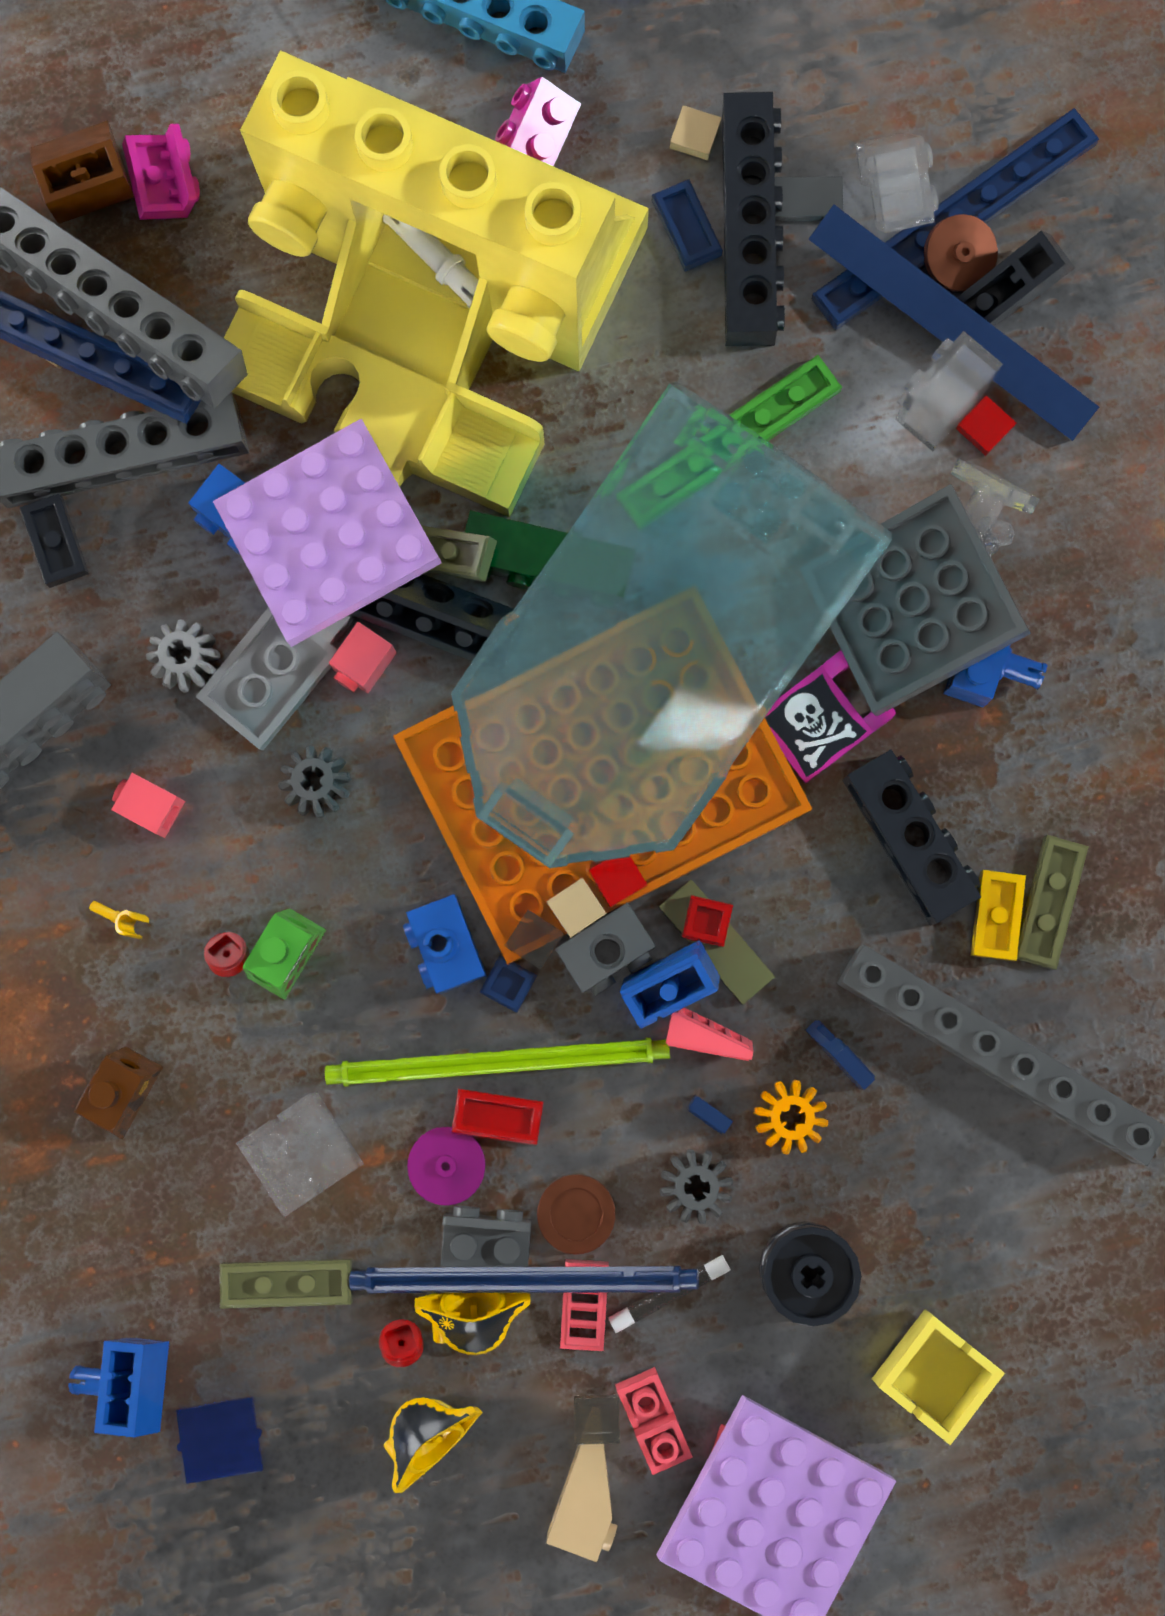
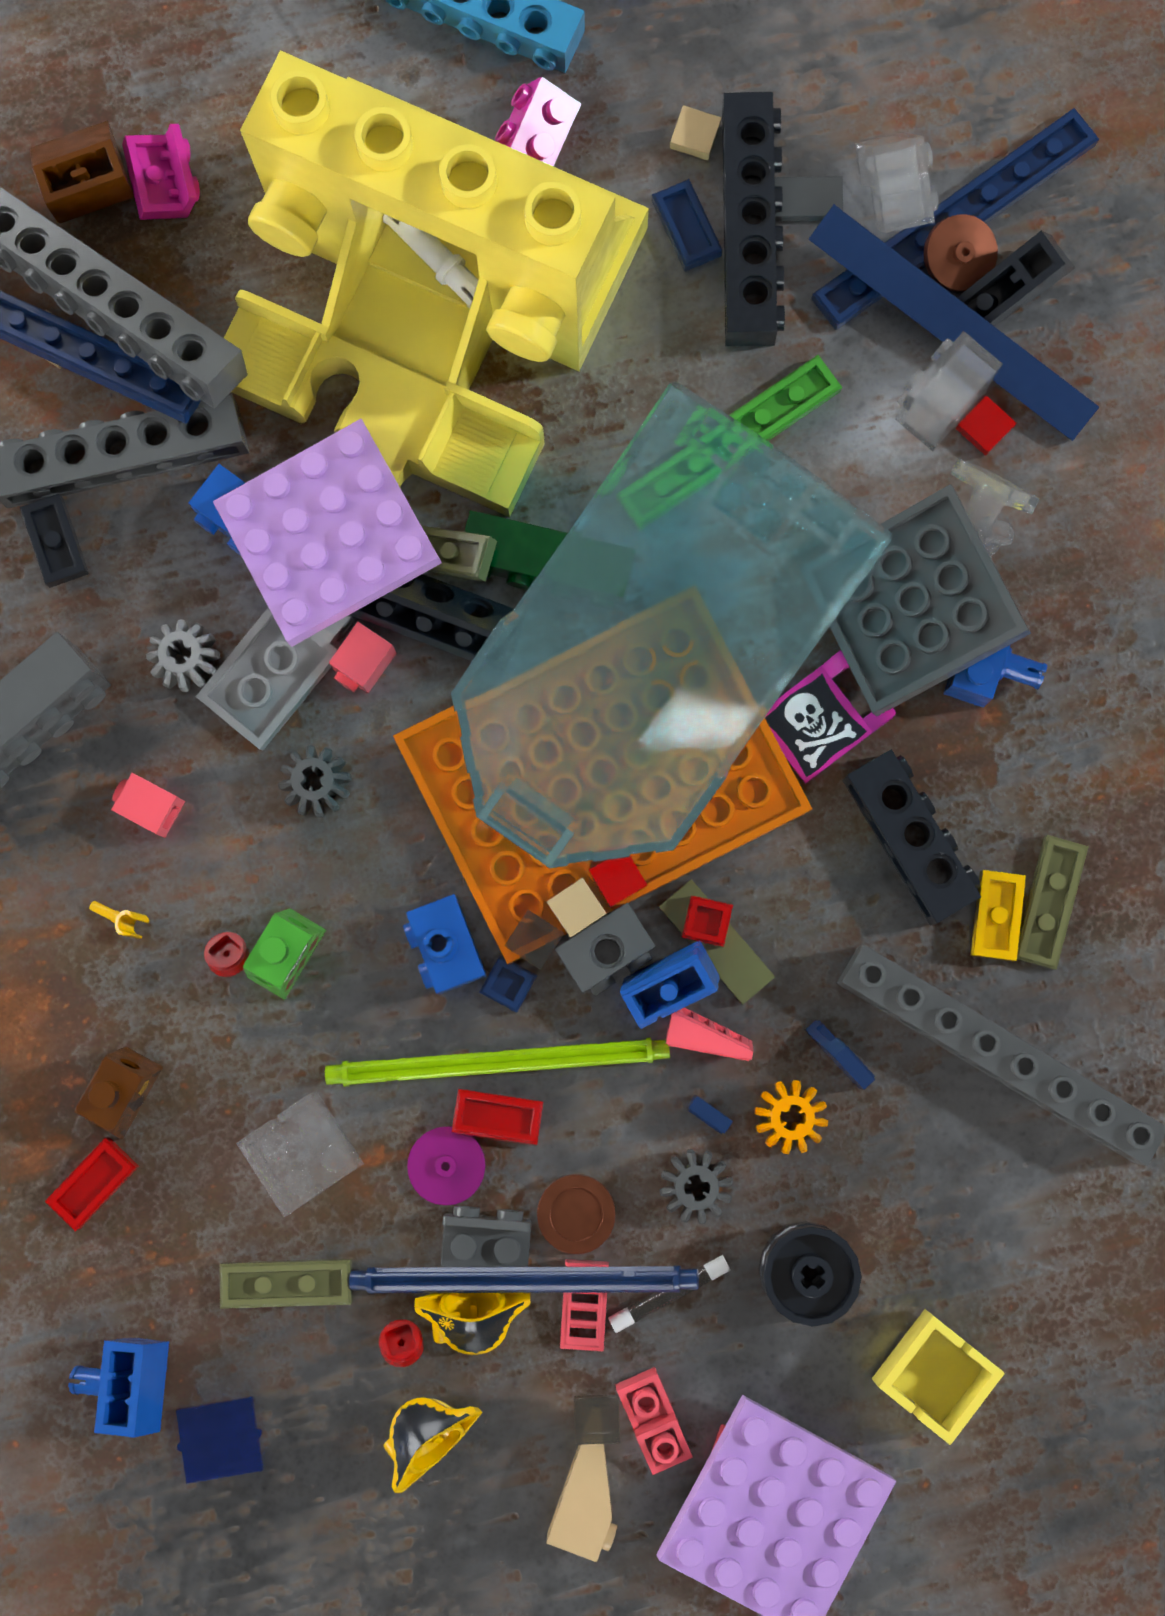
none -> red tile [45,1137,139,1232]

